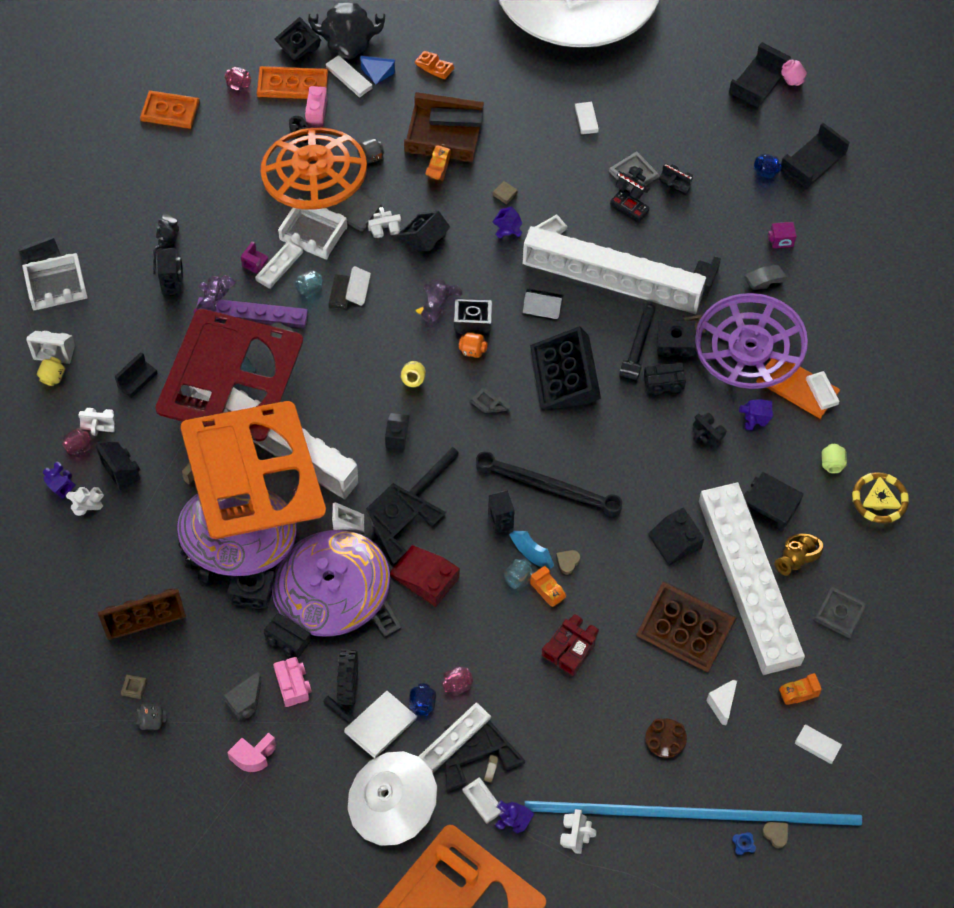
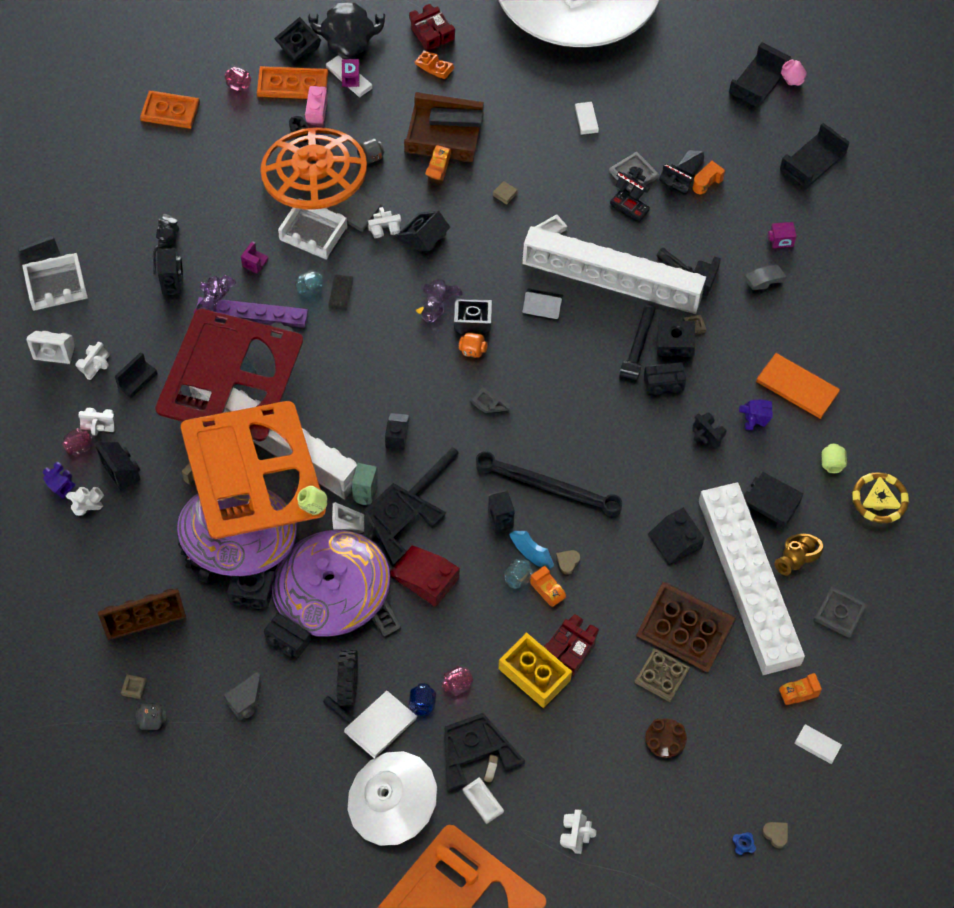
light yellow head [37,357,65,386] -> none
bright pink brick [227,733,276,772] -> none
white tile [255,240,303,289] -> none
bright pink brick [273,657,312,707] -> none
white tile [345,266,371,306] -> none
slope [360,56,395,85] -> none
light yellow head [401,361,426,387] -> none
white tile [418,702,491,773] -> none
dark purple piece [492,207,522,238] -> none
dark purple piece [495,800,535,833] -> none
dark azure piece [524,801,862,826] -> none
black slope [530,326,601,410] -> none
medium lavender dish [695,293,808,389] -> none
white slope [706,680,737,725] -> none
clear blue head [754,154,781,178] -> none
white tile [806,371,840,410] -> none
none -> white hips [76,342,110,380]
none -> yellowish green head [297,486,327,515]
none -> magenta brick [342,59,360,87]
none -> sand green brick [352,463,378,505]
none -> dark red hips [409,4,455,52]
none -> yellow brick [498,633,572,709]
none -> dark tan tile [635,648,690,702]
none -> black pin [657,248,695,273]
none -> black slope [676,150,704,177]
none -> orange leg [692,161,725,194]

